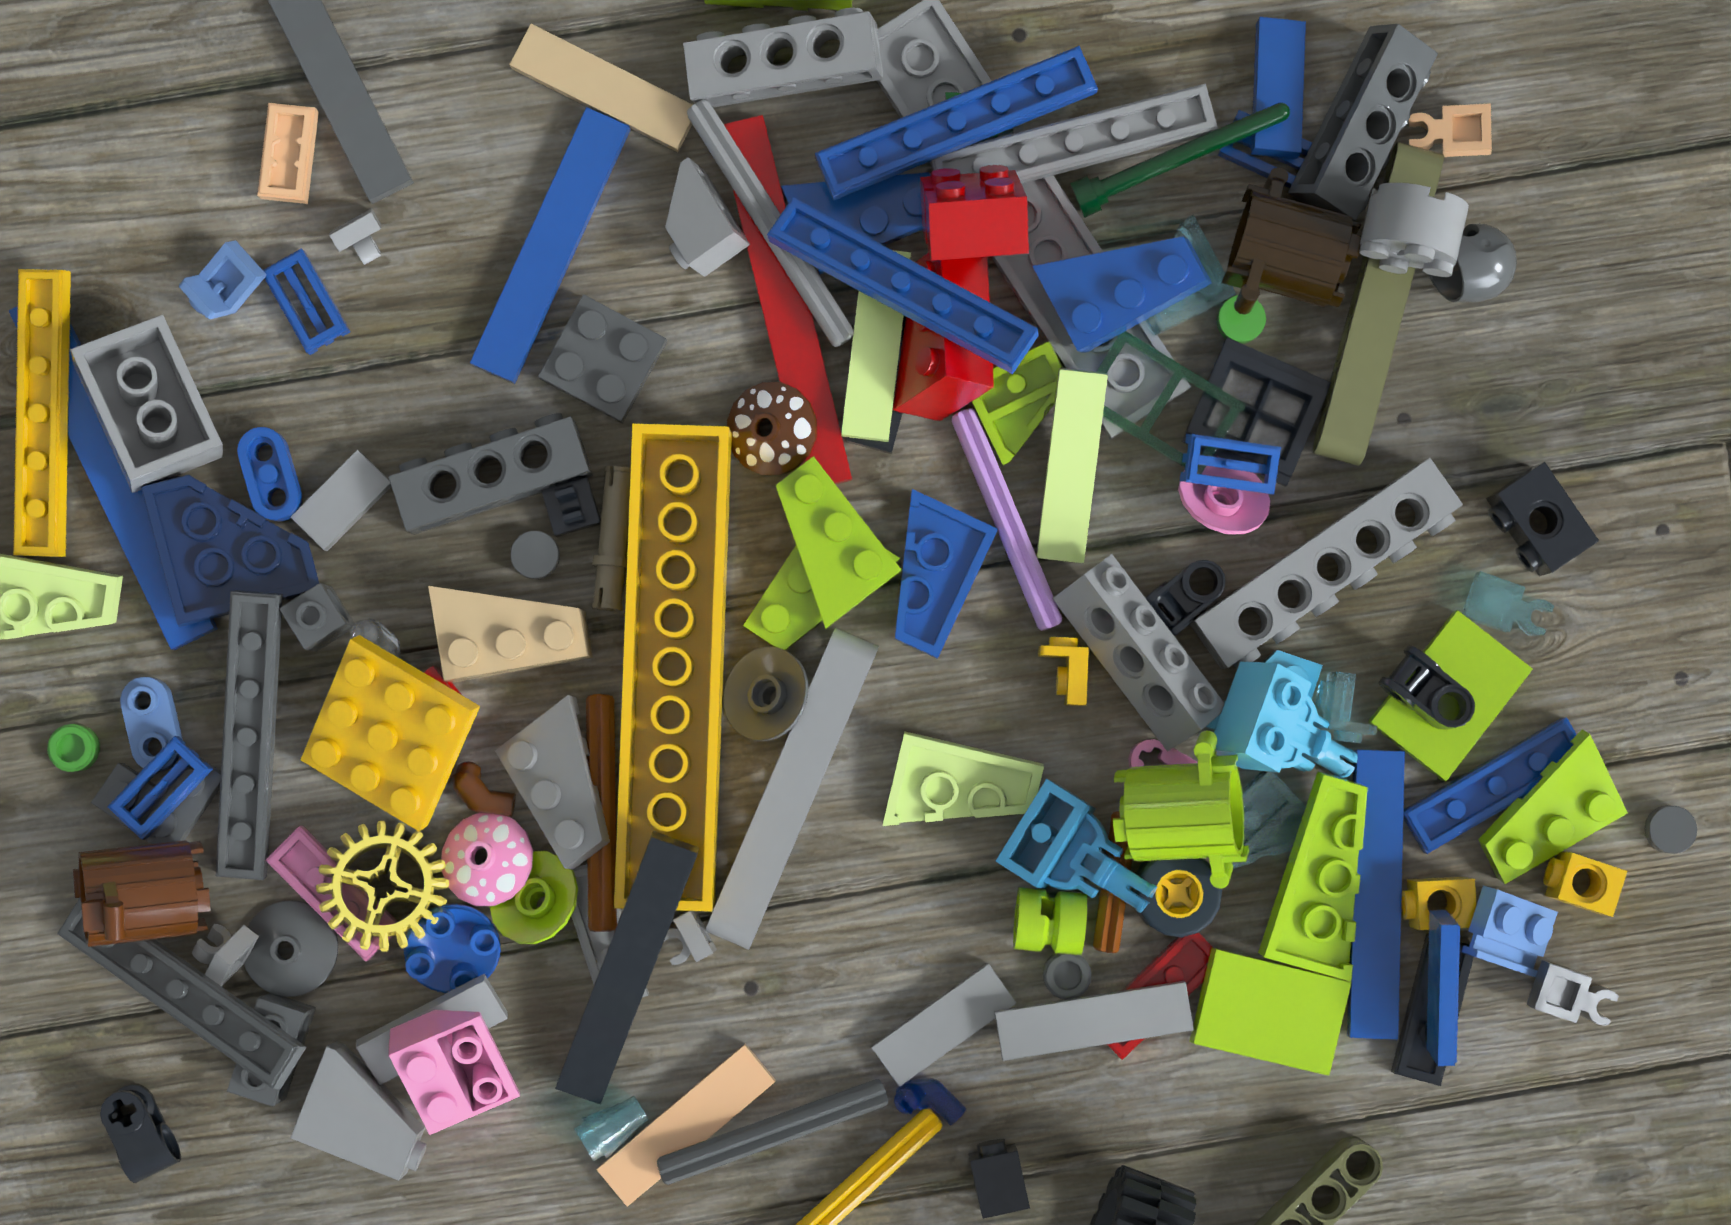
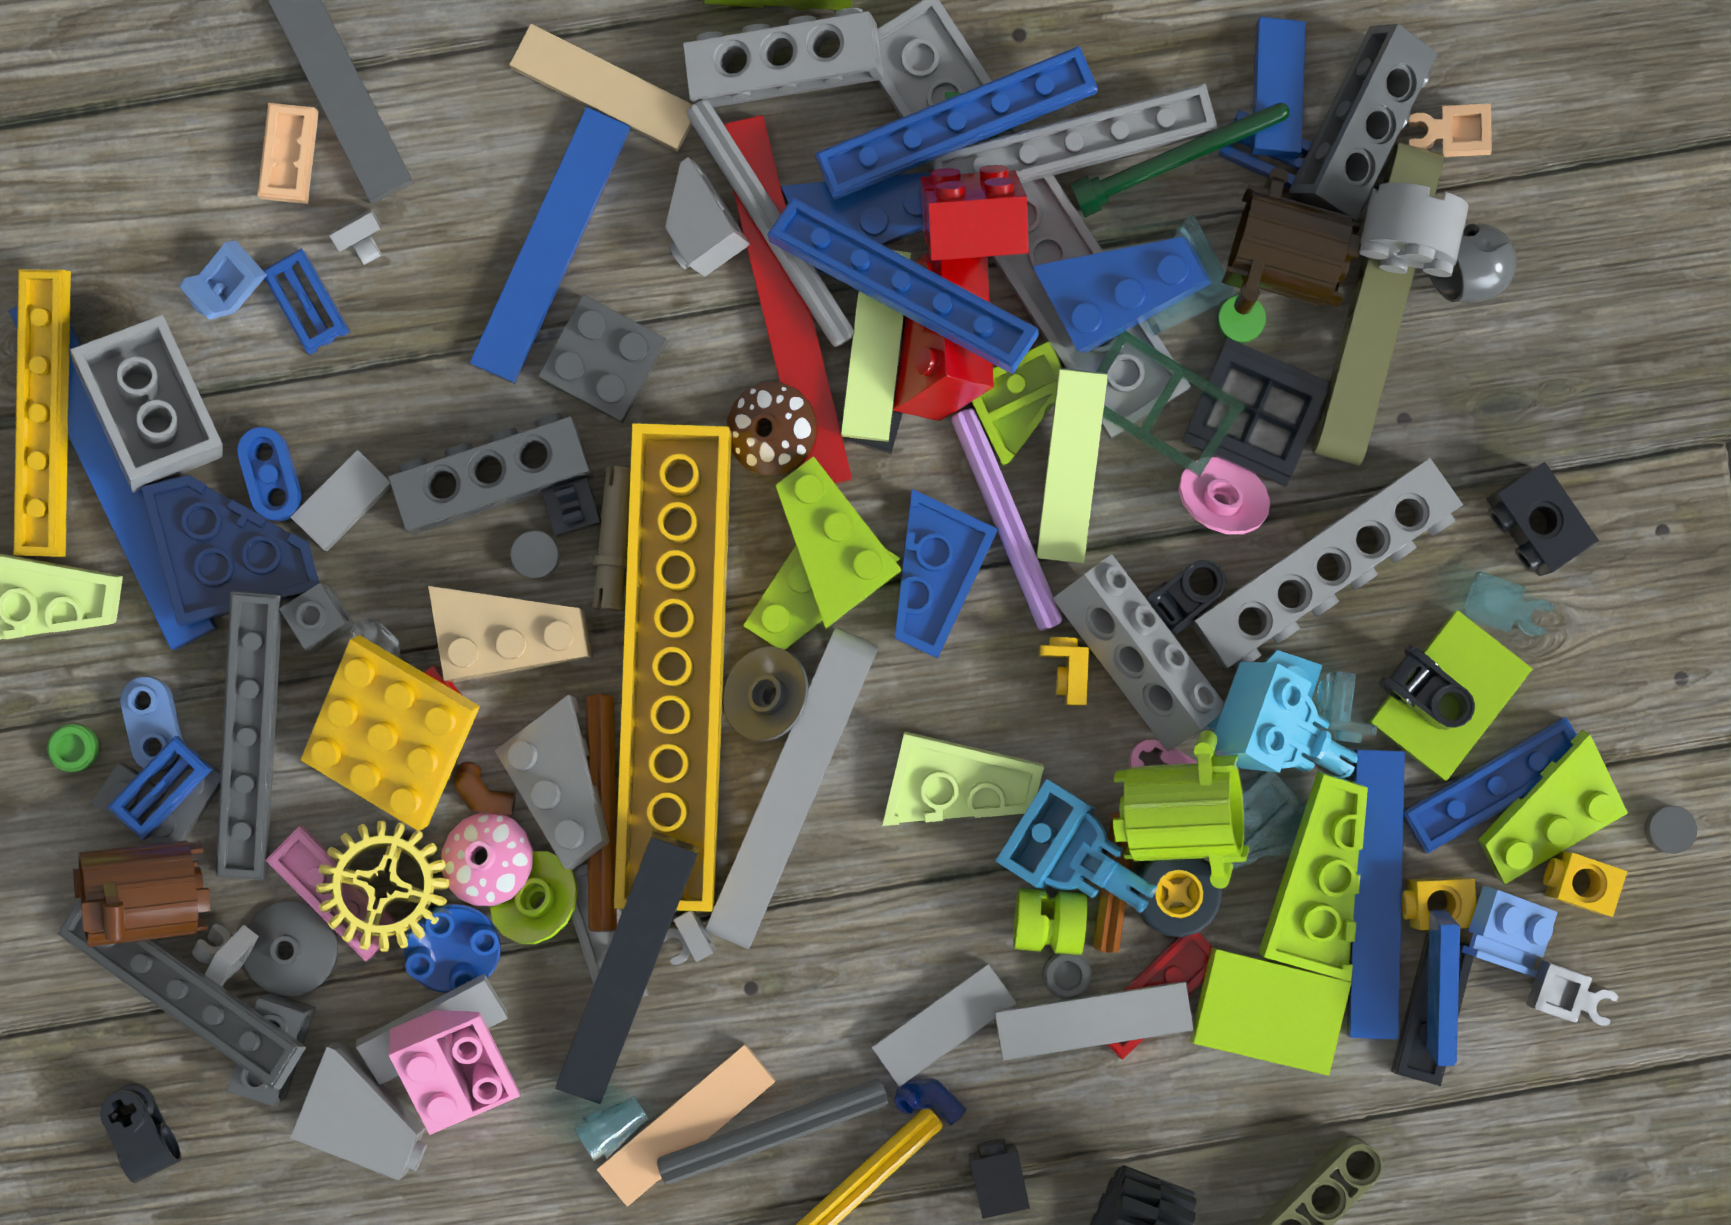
blue tile [1180,434,1281,494] -> none

